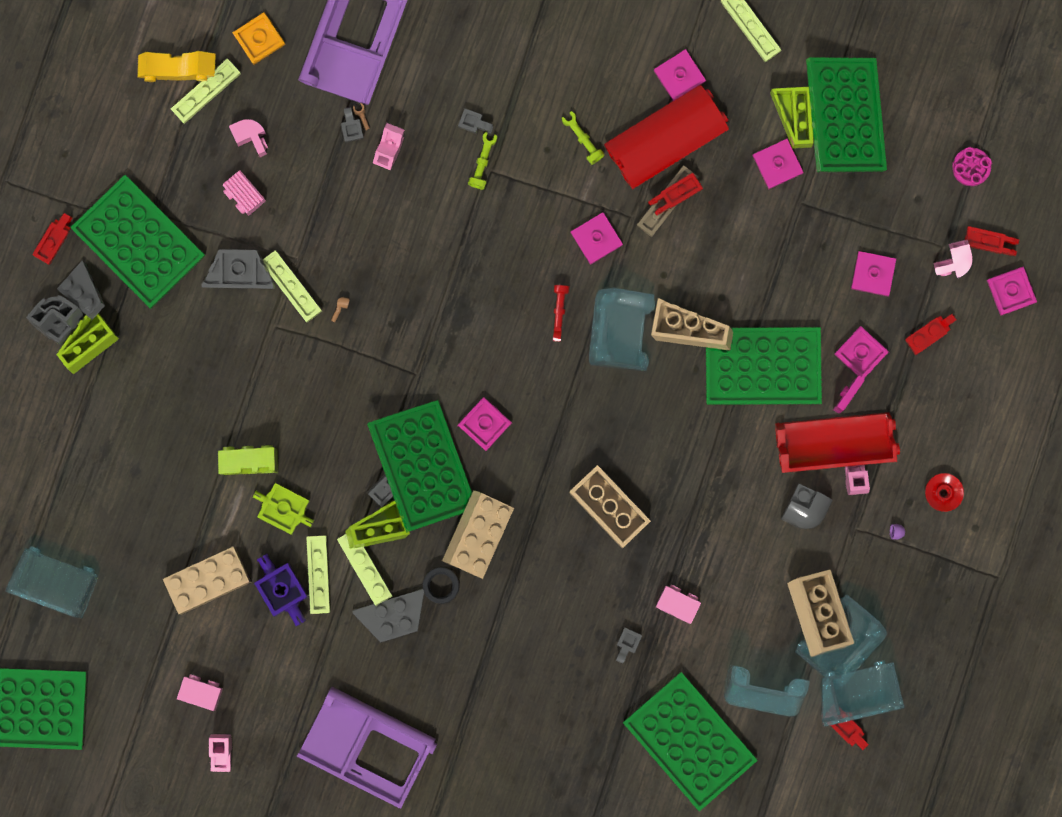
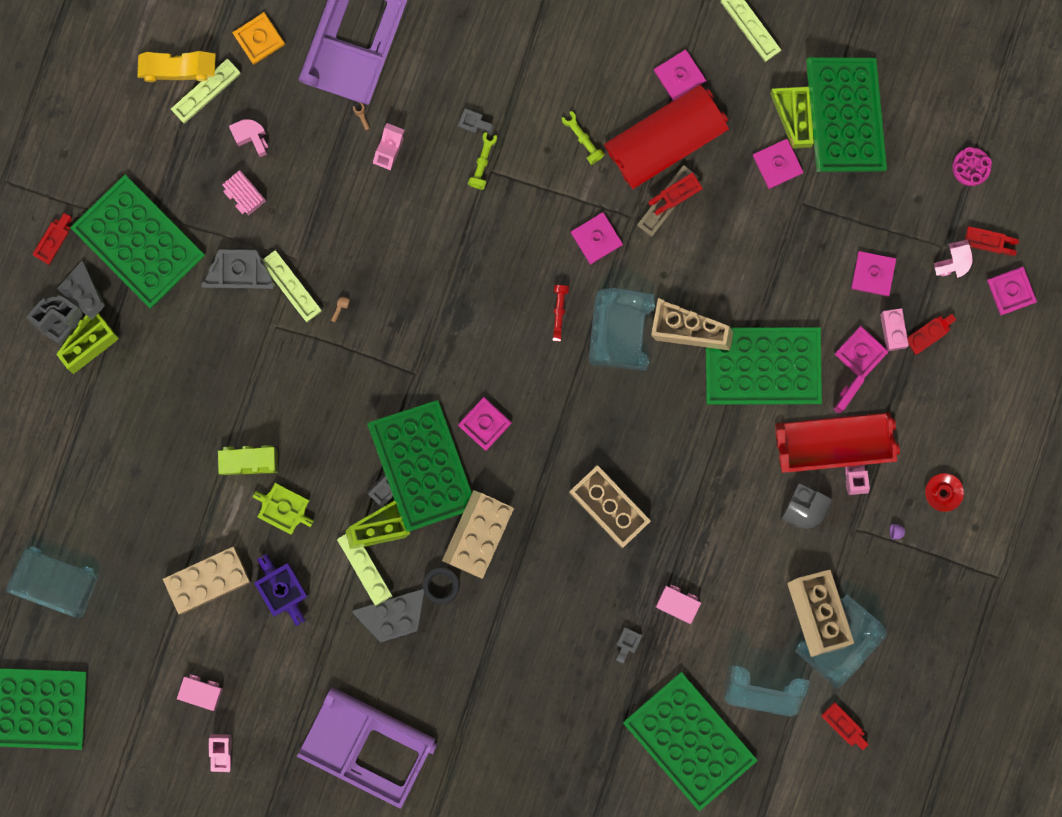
yellowish green plate [307,536,330,614] -> none
dark grey plate [341,107,364,143] -> none
clear light blue windscreen [821,660,904,727] -> none
none -> bright pink brick [880,309,908,351]

